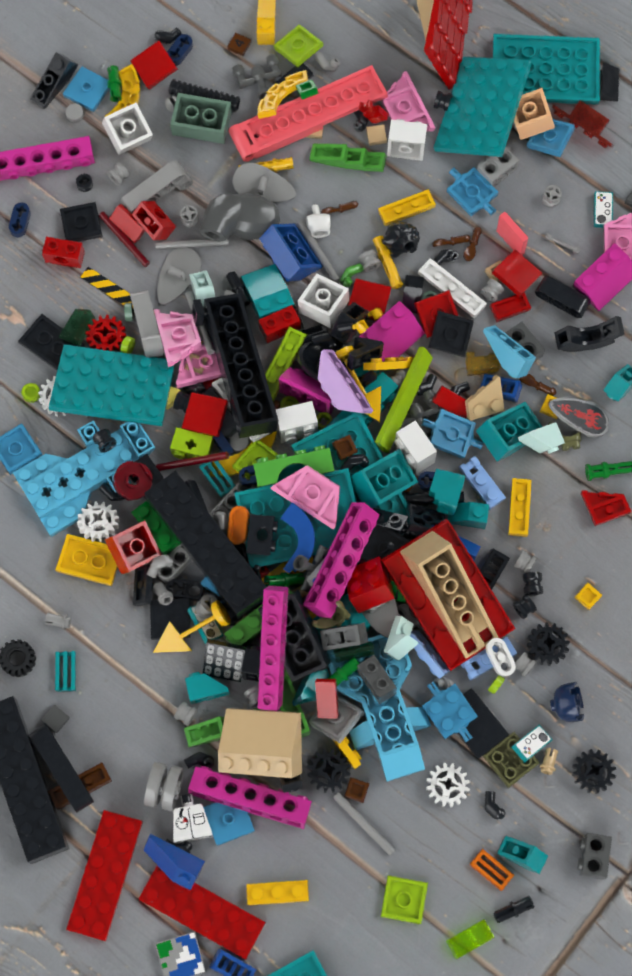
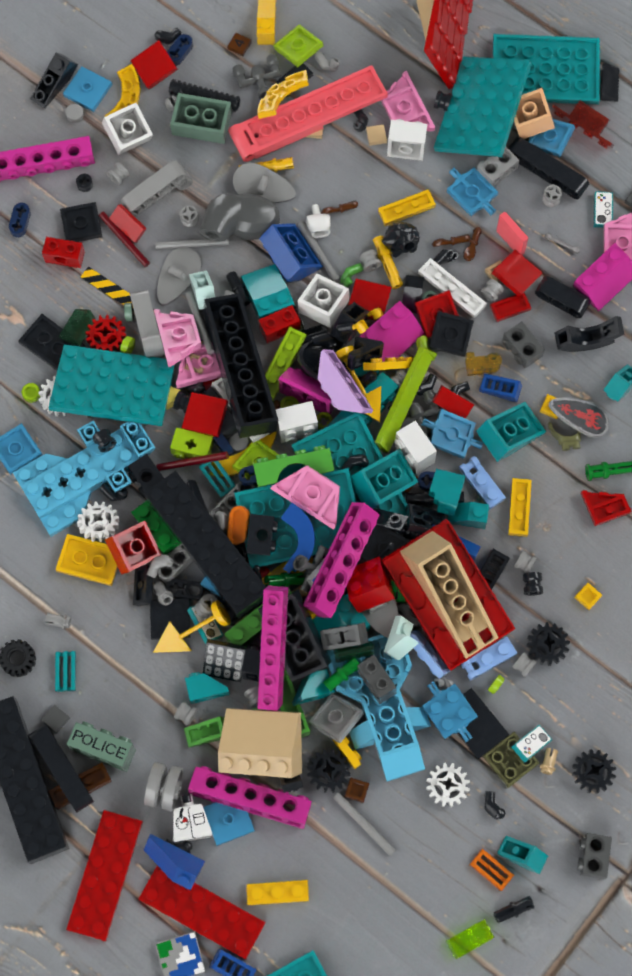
green pin [107,65,122,102] -> none
dark red plate [113,461,152,501] -> none
red brick [132,201,176,240] -> none
black arm [184,752,214,769] -> none
black plate [191,299,207,326] -> none
green tile [296,80,319,99] -> none
bright green slope [309,143,387,172] -> none
olive helmet [312,600,350,629] -> none
tile [315,679,339,719] -> none
reddish brown tile [332,435,358,460] -> none
red plate [359,100,388,123] -> none
lime tile [381,875,428,925] -> none
tan wing [465,375,505,421] -> none
medium azure slope [483,325,536,379] -> none
white plate [485,638,515,677] -> none
black wheel [513,594,537,619] -> none
light aqua slope [518,422,565,454] -> none
reddish brown piece [519,374,557,396] -> none
dark blue cylinder [550,682,584,722] -> none
none -> sand green brick [66,721,136,772]
none -> lime arm [416,335,437,361]
none -> black beam [508,137,590,199]

